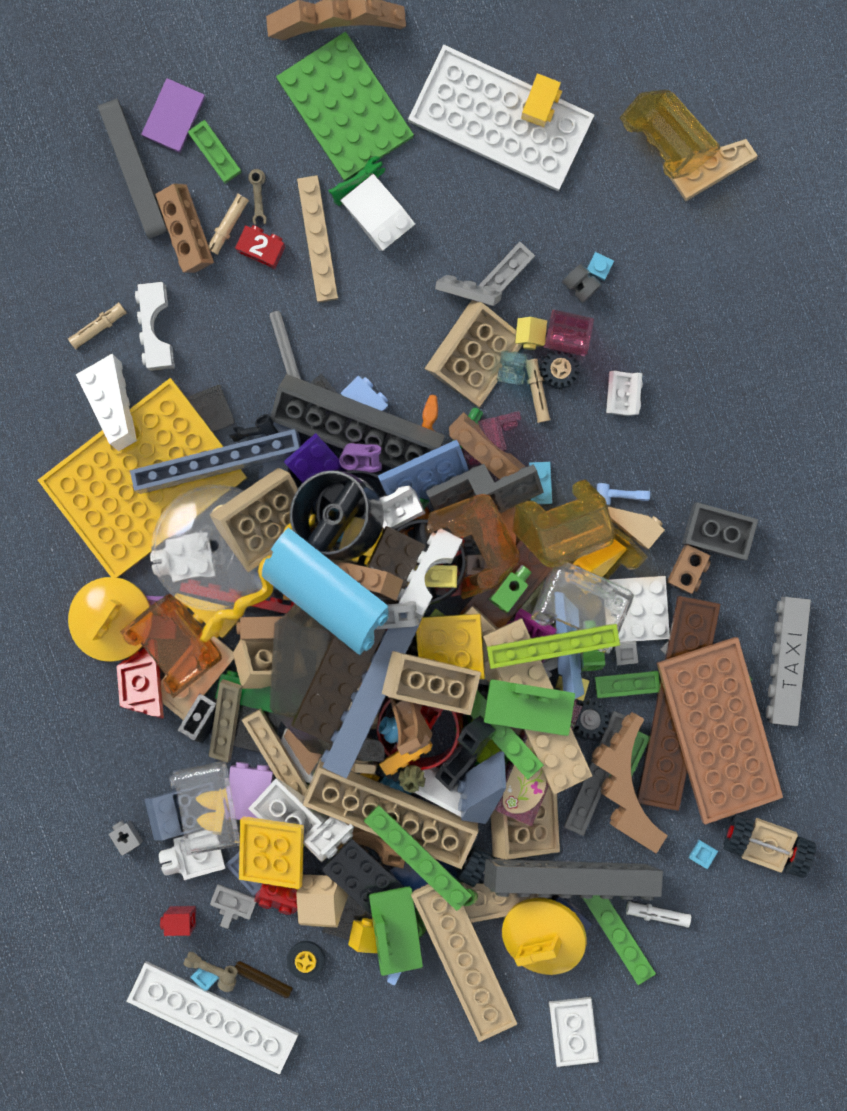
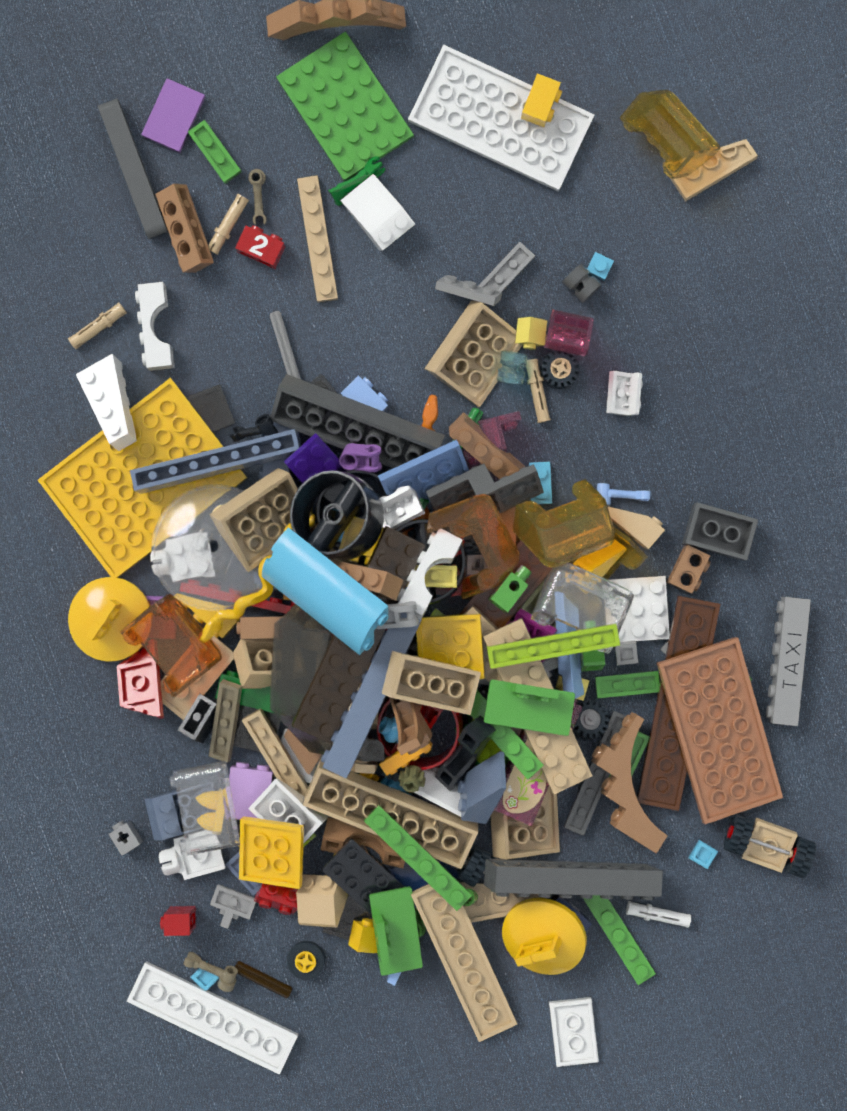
white bracket [304,817,354,862] -> none

